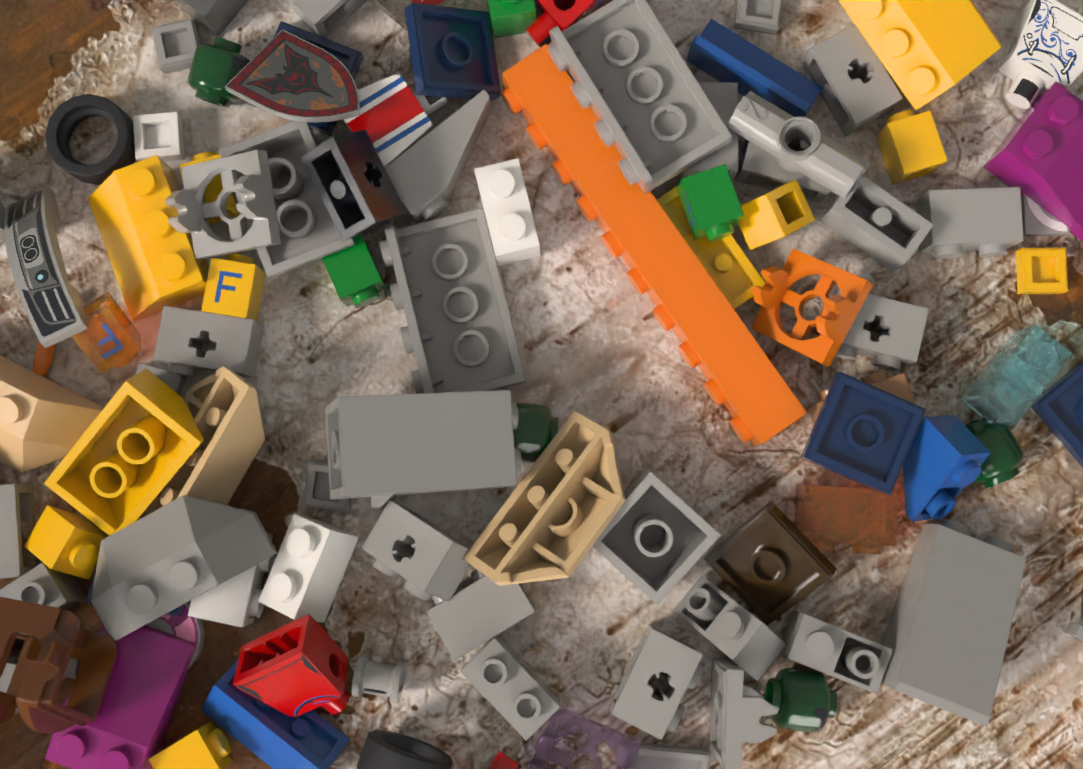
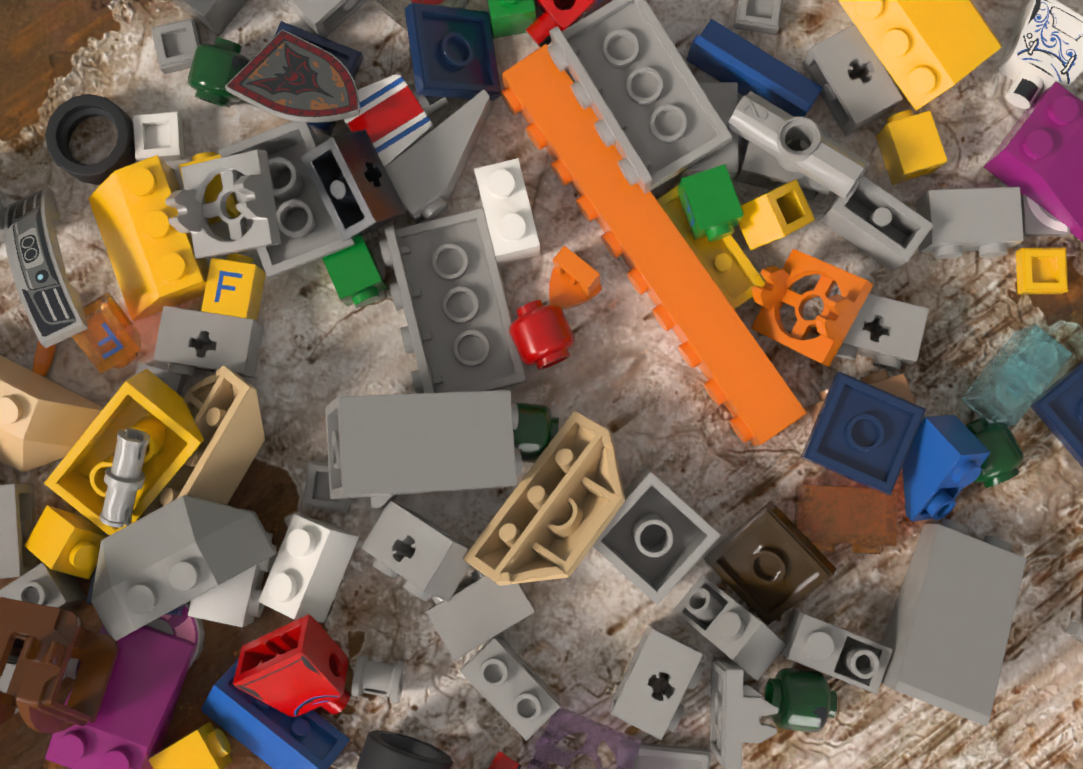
none -> light grey pin [100,428,150,528]
none -> red head [509,300,575,371]
none -> orange tile [549,245,602,310]

